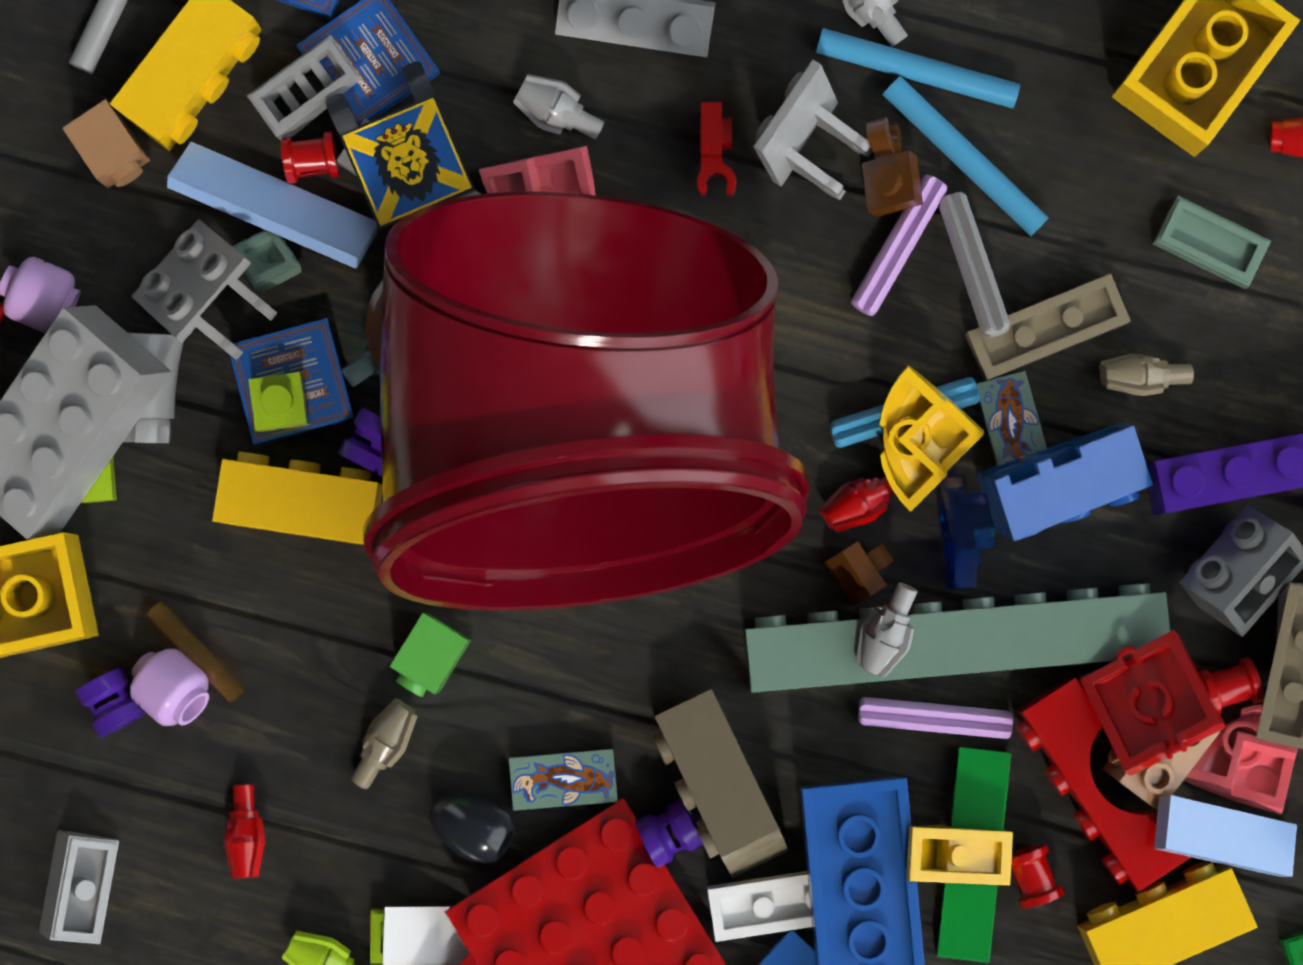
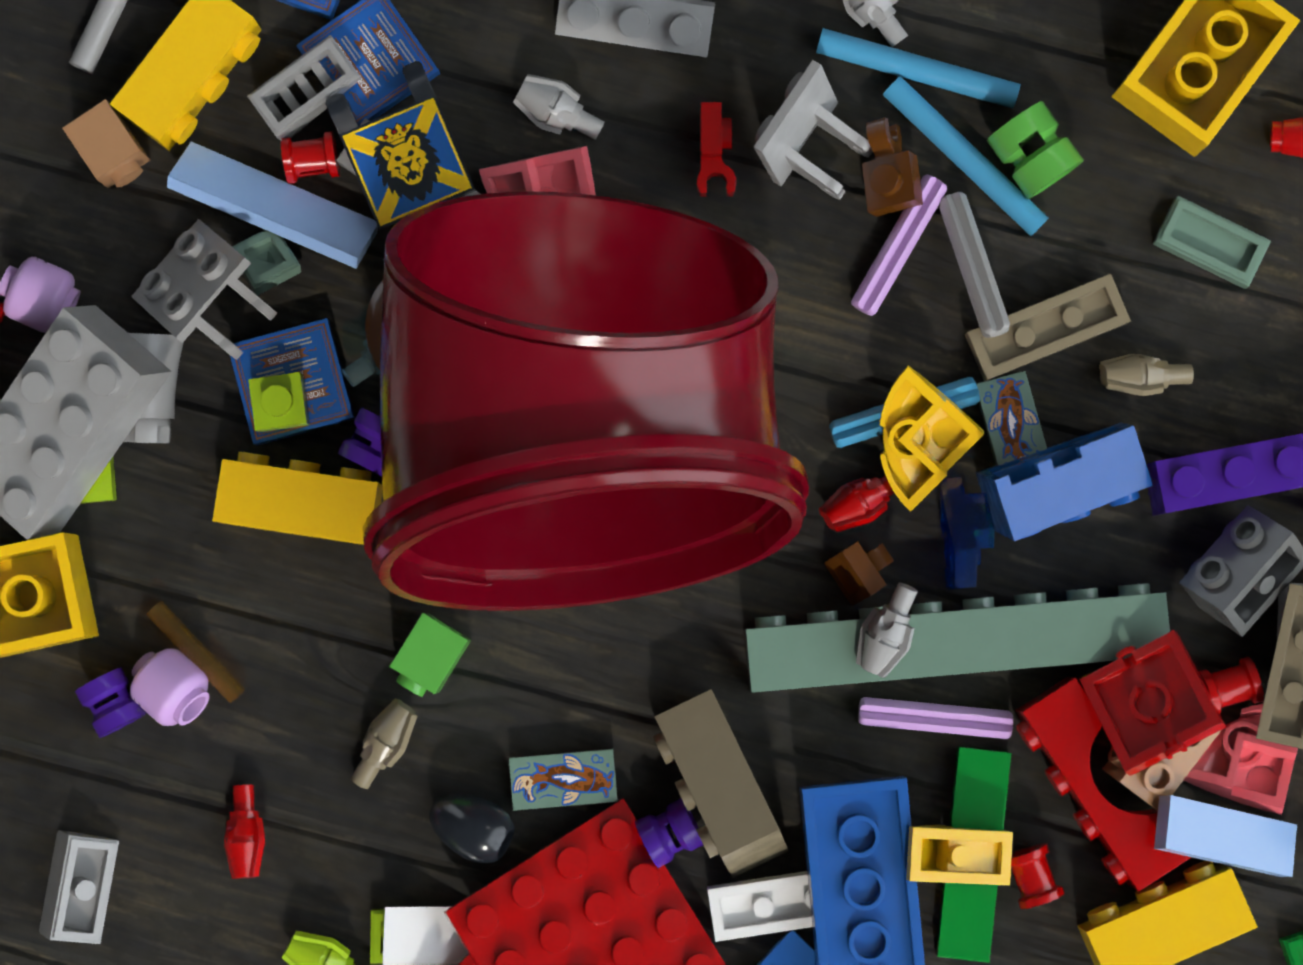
none -> bright green wheel [987,101,1084,199]

